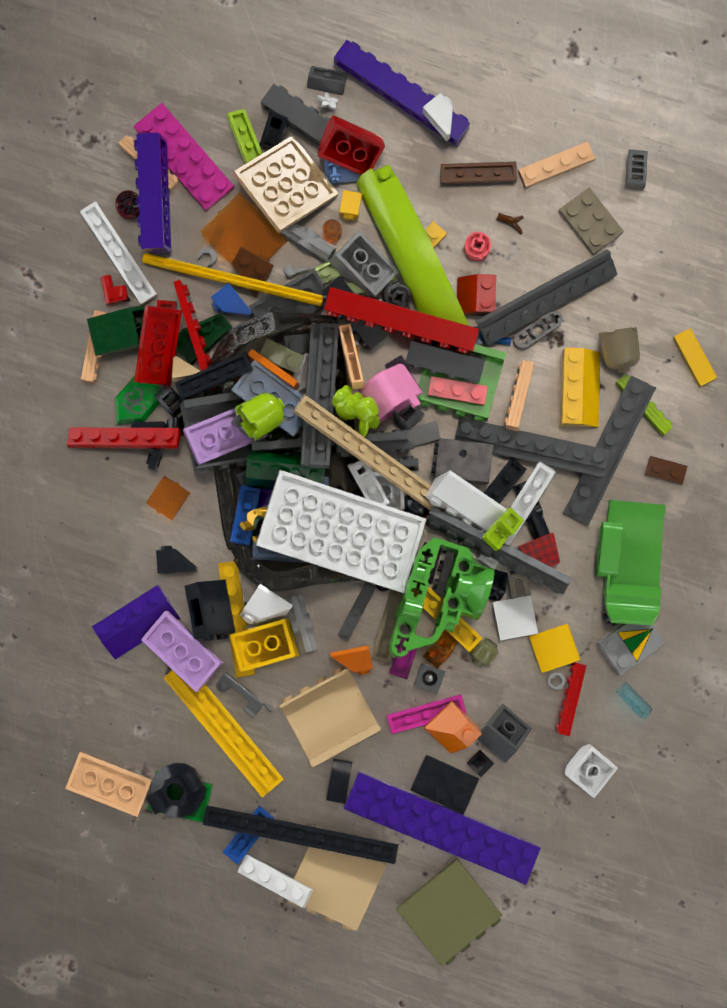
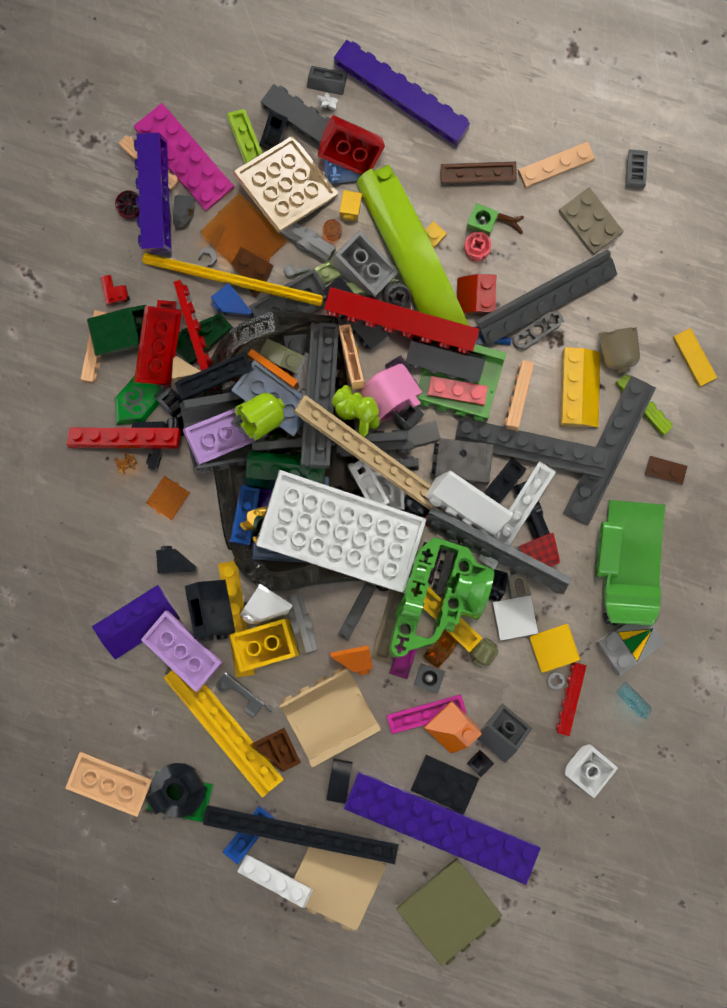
white plate [80,201,157,305] -> none
white slope [423,93,453,141] -> none
lime slope [482,507,524,551] -> none
none -> clear orange wheel [114,452,138,476]
none -> dark grey rock [173,195,195,228]
none -> reddish brown wing [250,728,301,772]
none -> bright green piece [467,203,499,237]

